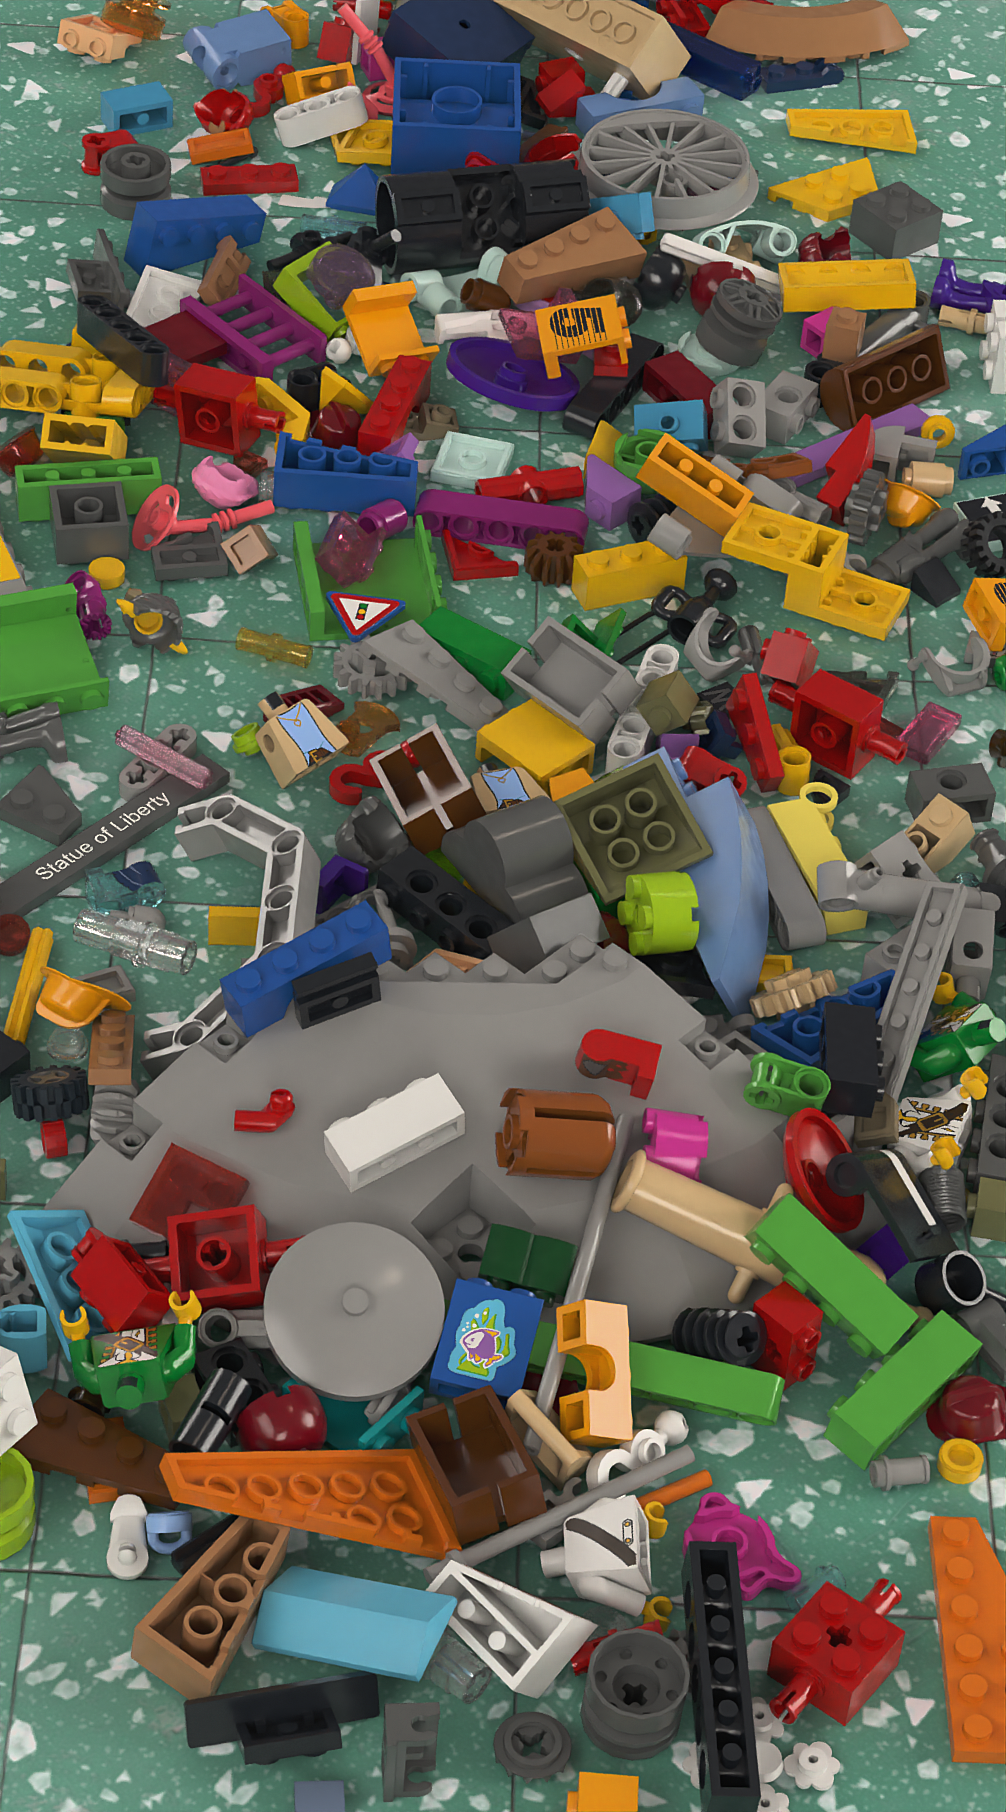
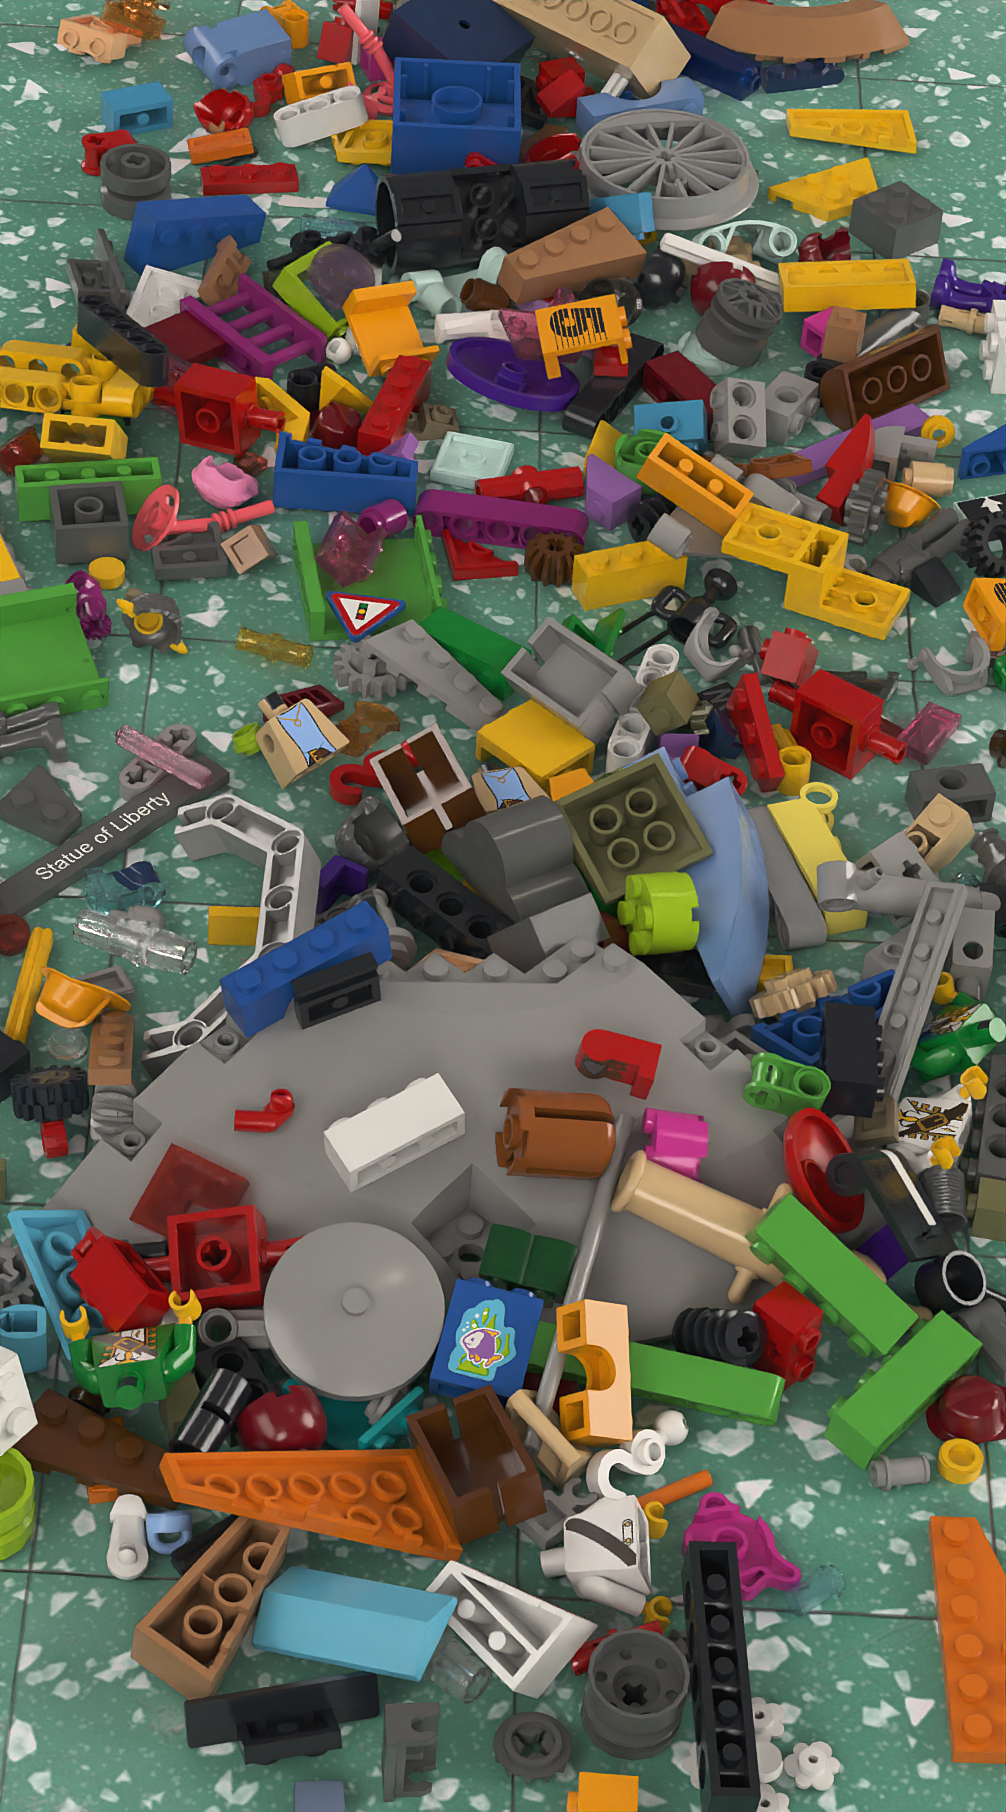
clear tile [258,470,274,503] -> none
light grey bar [423,1445,695,1585] -> none
red brick [767,1578,905,1726] -> none
black tile [811,768,851,805] -> none

